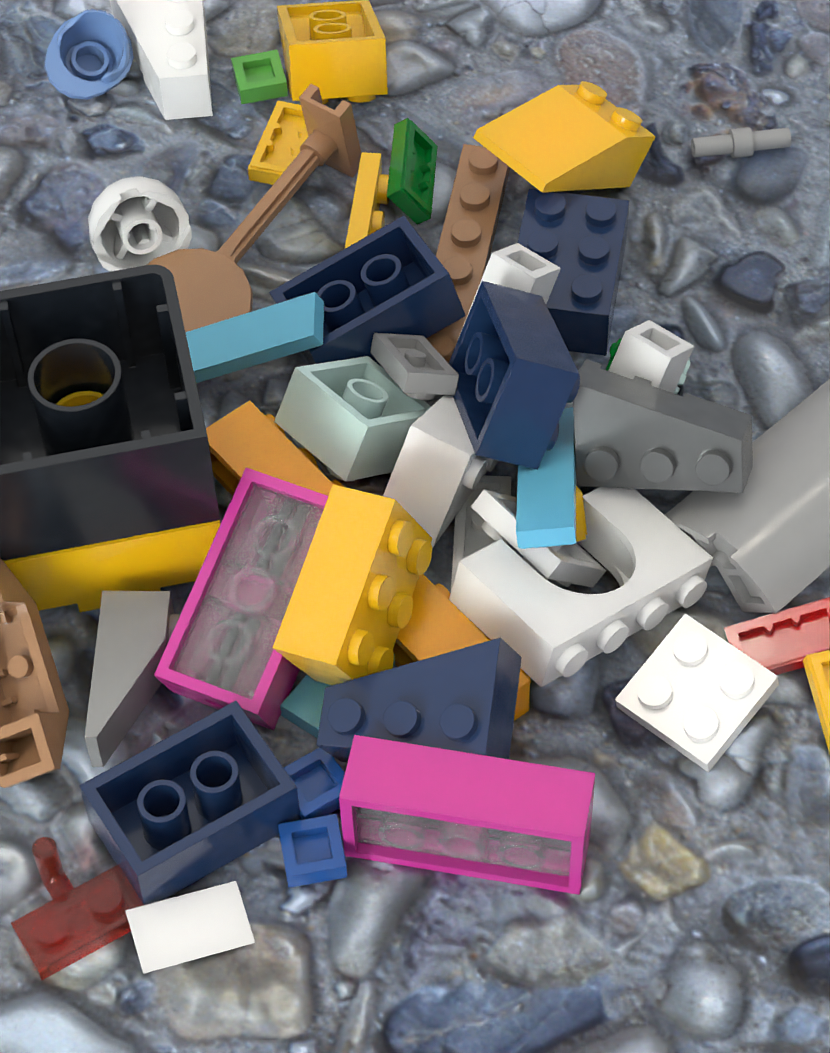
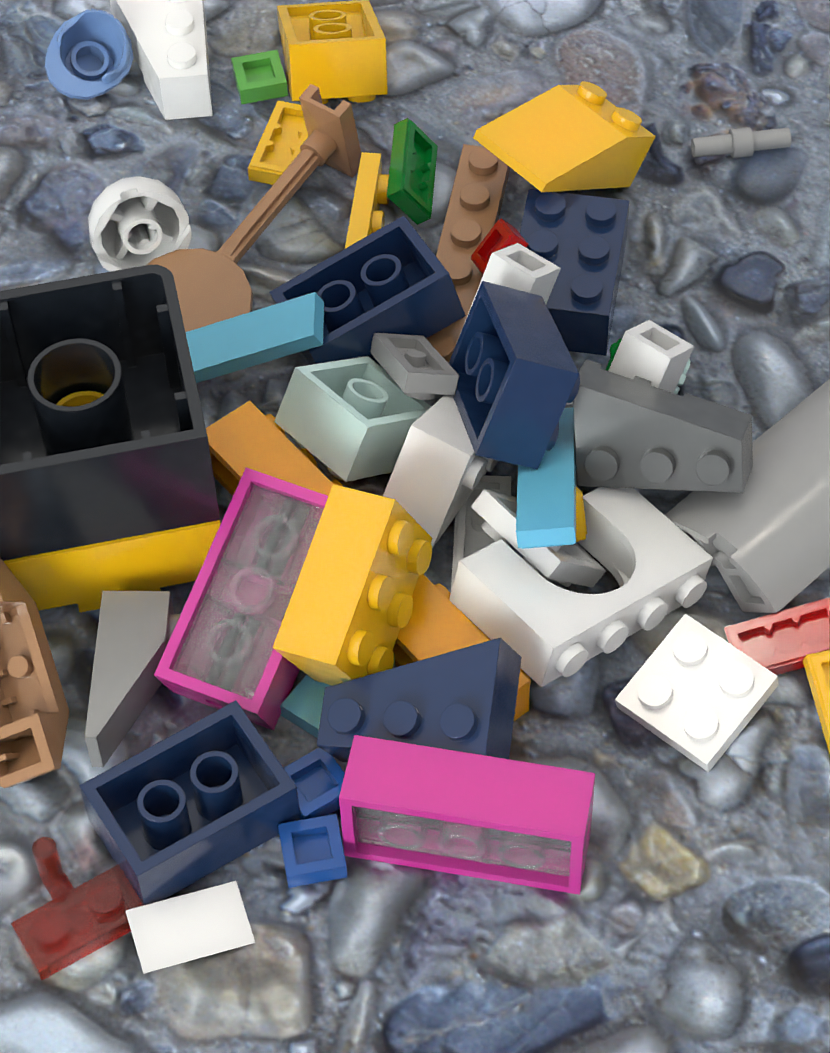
none -> red tile [471,218,528,275]

